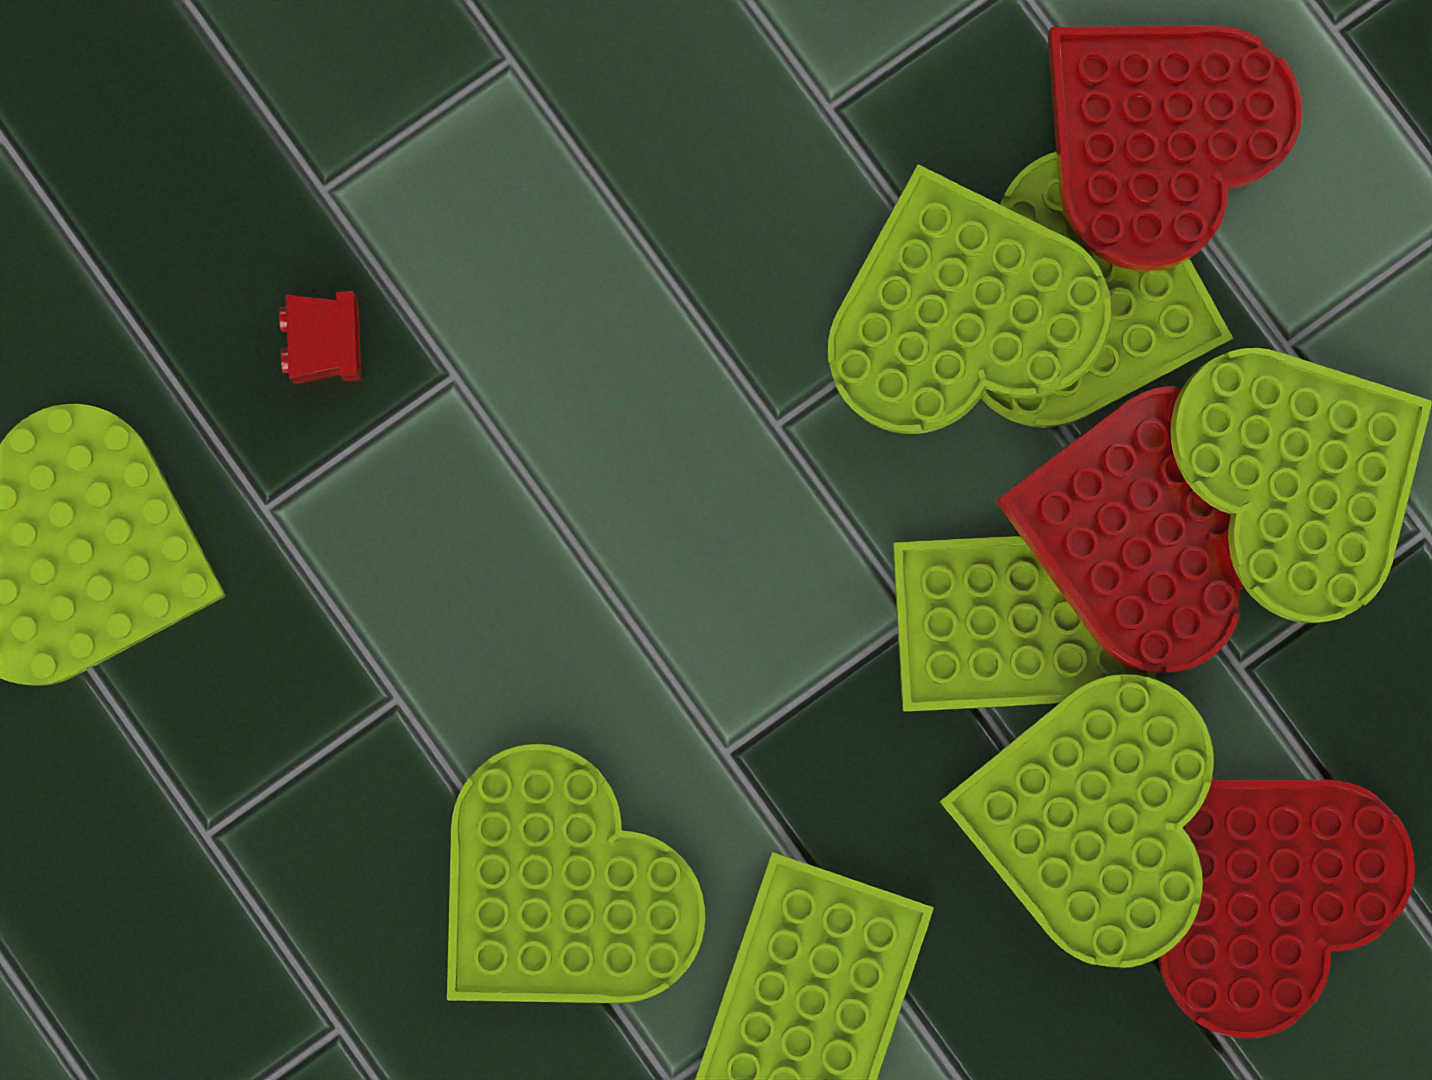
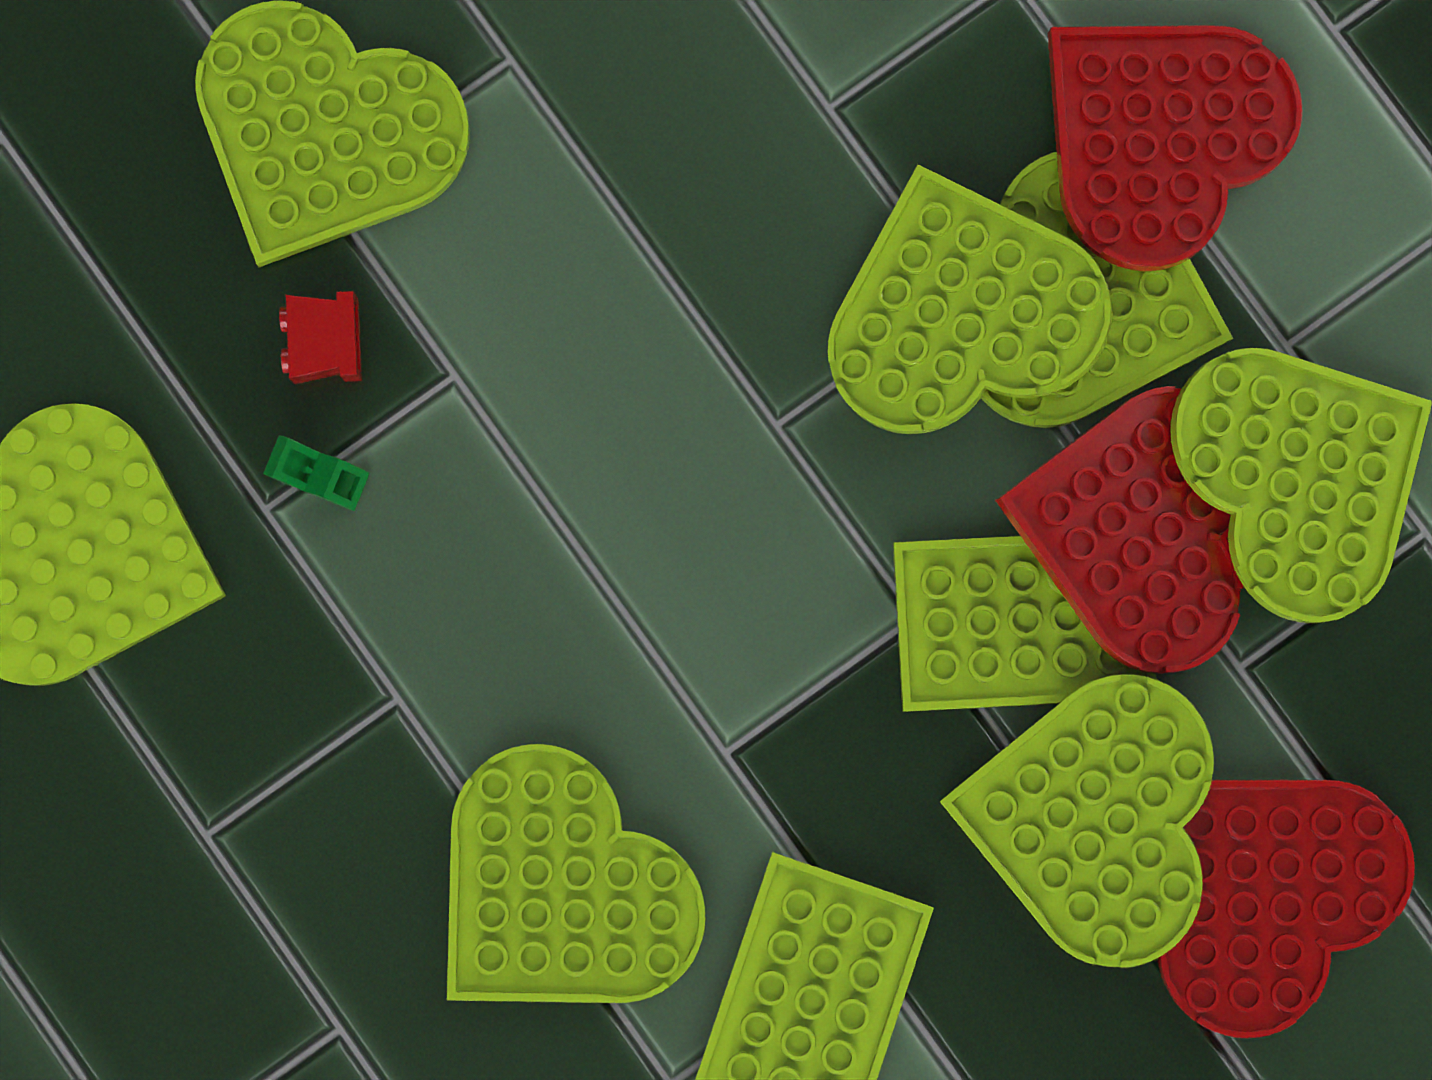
none -> lime plate [195,0,470,267]
none -> green slope [263,435,370,511]

